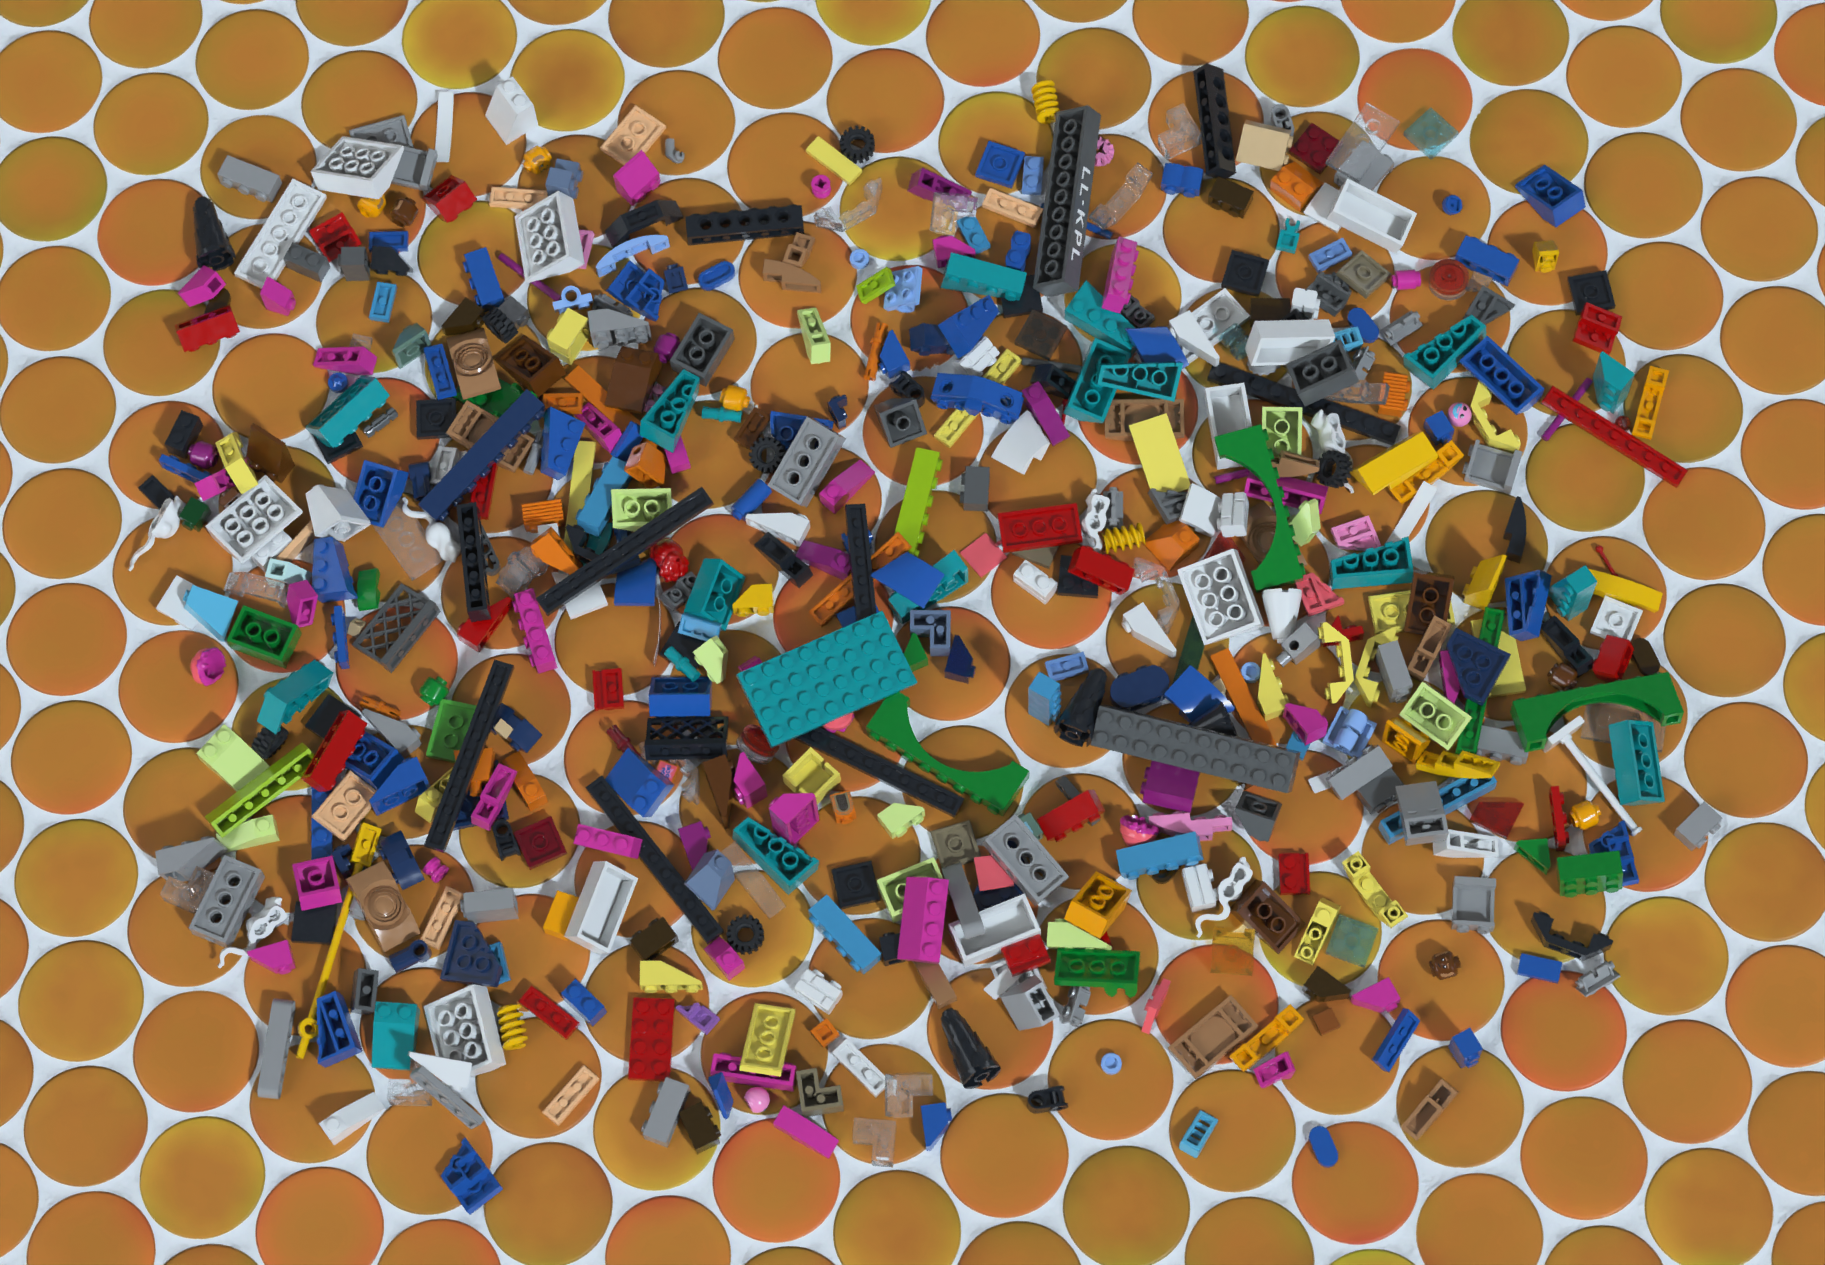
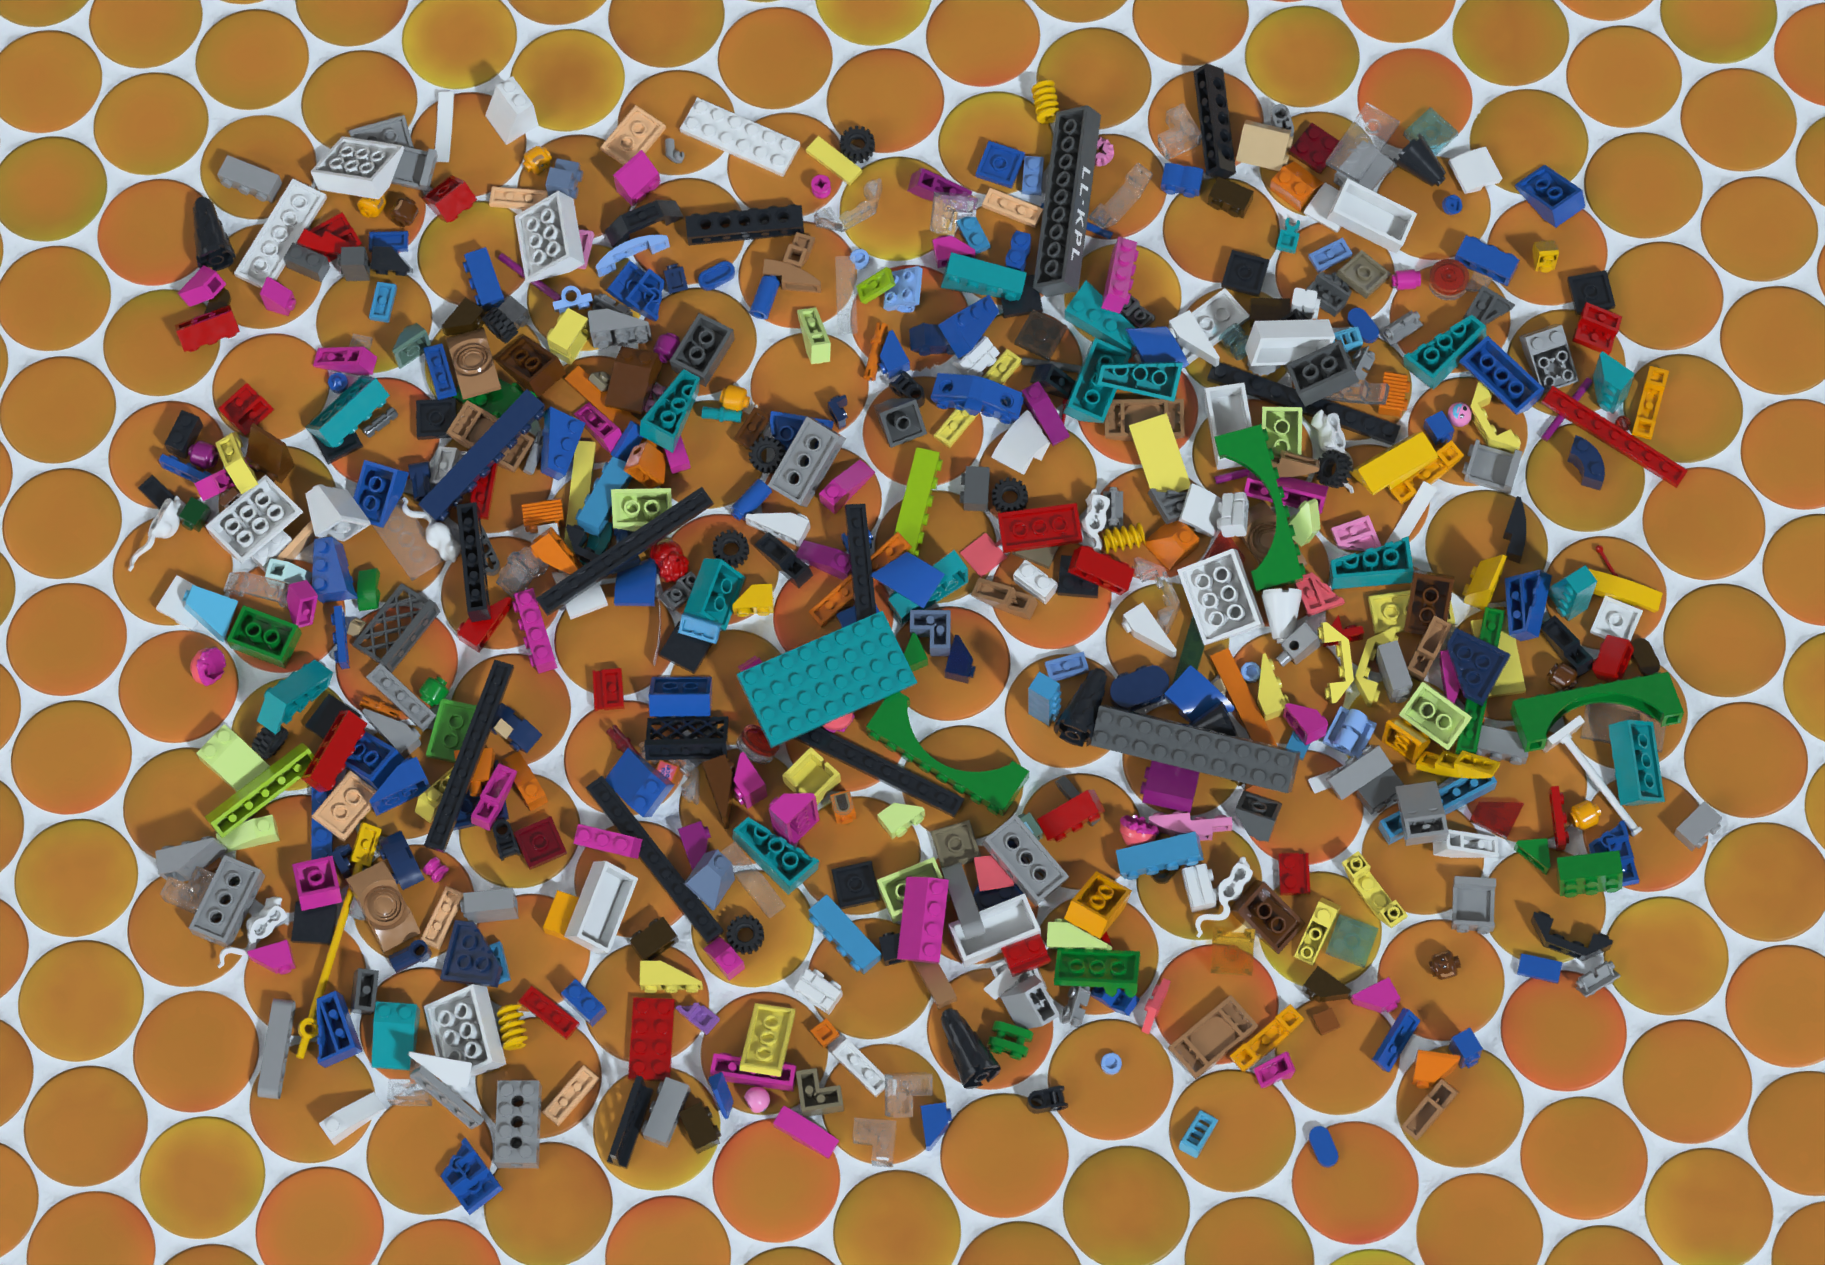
orange plate [543,393,584,414] -> none
teal pin [664,646,701,682] -> none
yellowish green slope [693,635,729,684] -> none
none -> red slope [218,383,274,436]
none -> red slope [297,229,356,256]
none -> light grey plate [366,663,436,731]
none -> light grey brick [494,1081,542,1168]
none -> dark tan plate [588,371,611,392]
none -> black fence [607,1075,654,1169]
none -> white plate [680,97,801,177]
none -> black tyre [712,530,749,568]
none -> blue brick [749,275,780,320]
none -> clear slope [835,256,858,334]
none -> medium nougat slope [971,578,1038,620]
none -> green brick [987,1021,1034,1060]
none -> black tyre [992,477,1028,513]
none -> blue slope [1090,987,1140,1016]
none -> black cone [1393,133,1446,187]
none -> orange slope [1412,1050,1460,1089]
none -> white slope [1448,147,1503,194]
none -> light grey slope [1519,324,1579,393]
none -> dark blue brick [1567,435,1605,491]

